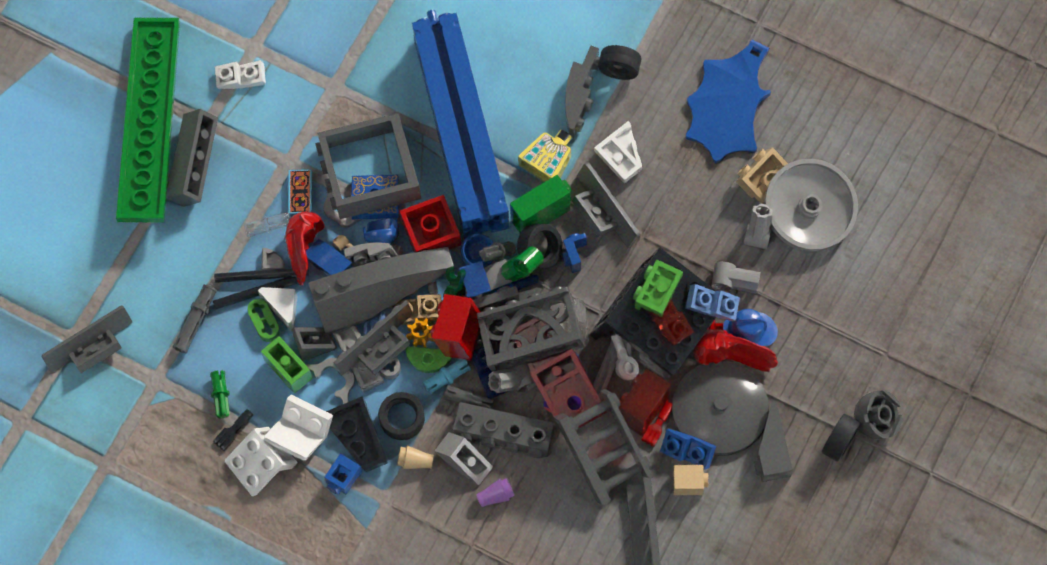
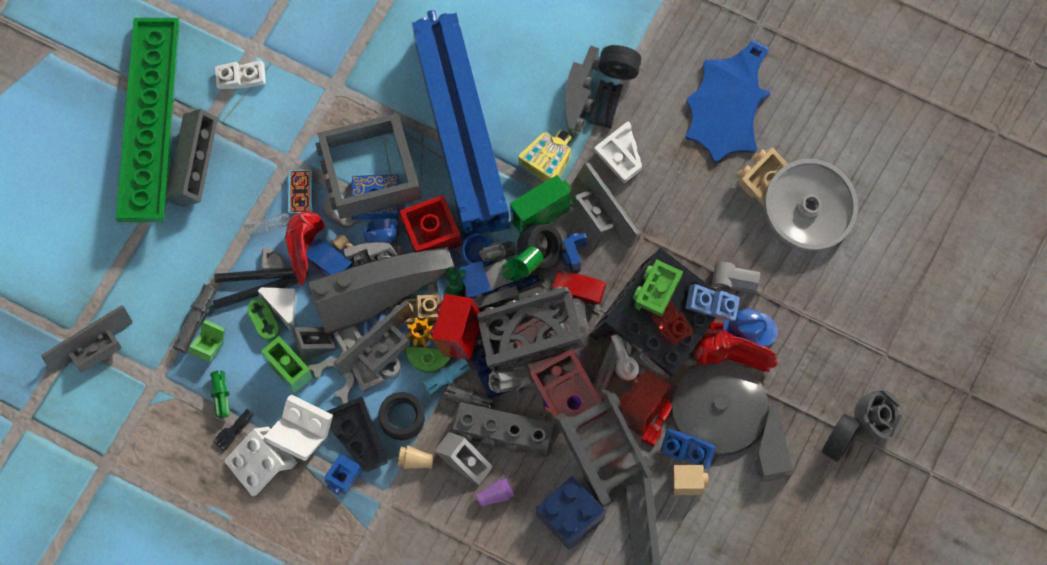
light grey piece [744,203,773,250] -> none
none -> bright green bracket [189,320,225,362]
none -> dark blue piece [536,476,605,550]
none -> red slope [552,271,607,305]
none -> black tile [589,80,623,129]

